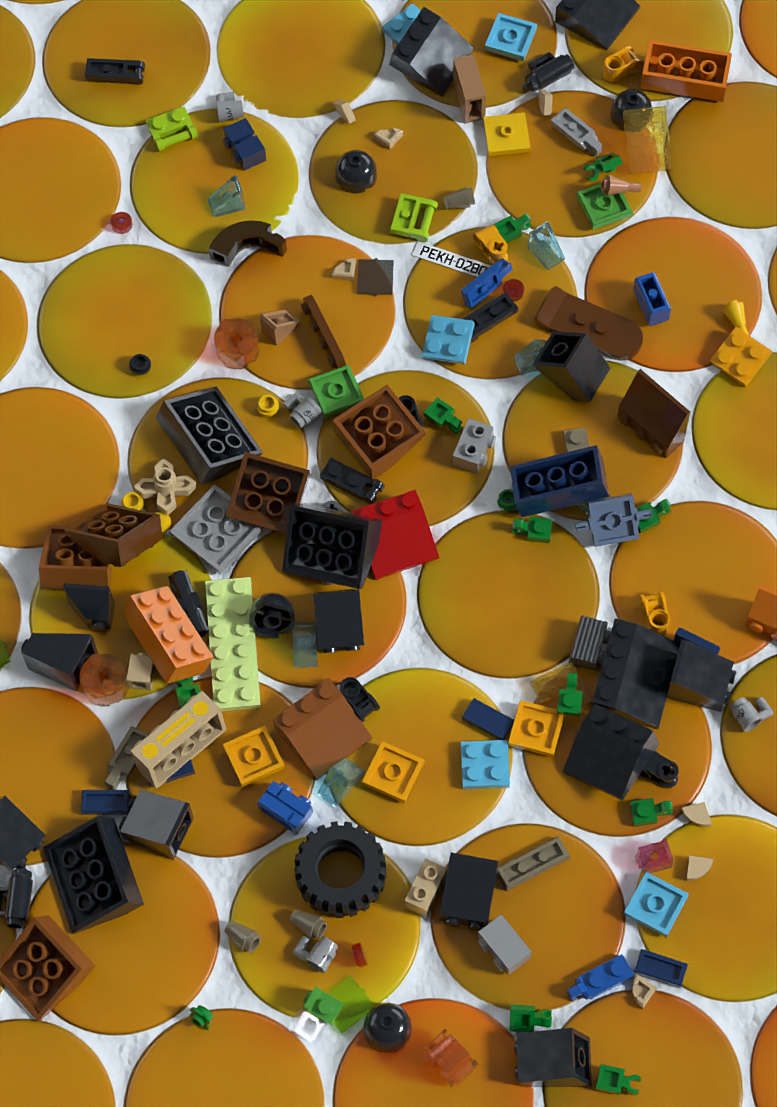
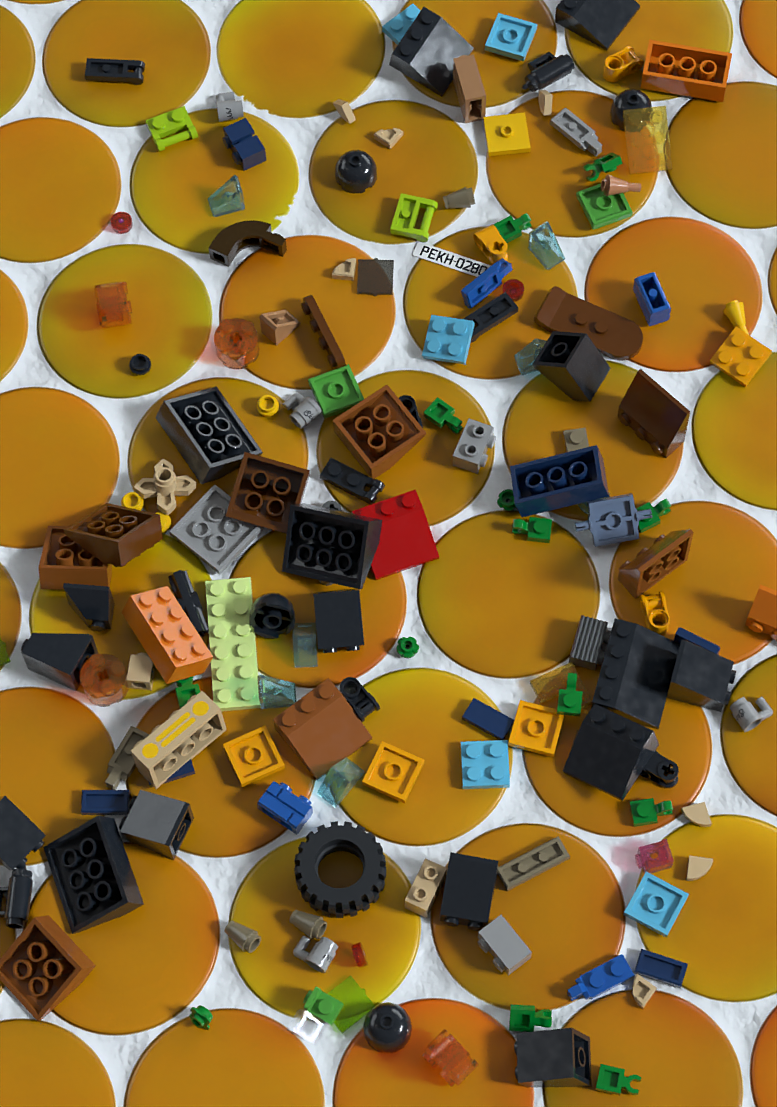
none -> clear orange brick [94,281,132,328]
none -> clear light blue slope [257,675,296,709]
none -> green plate [396,637,419,658]
none -> dark orange slope [618,529,694,599]

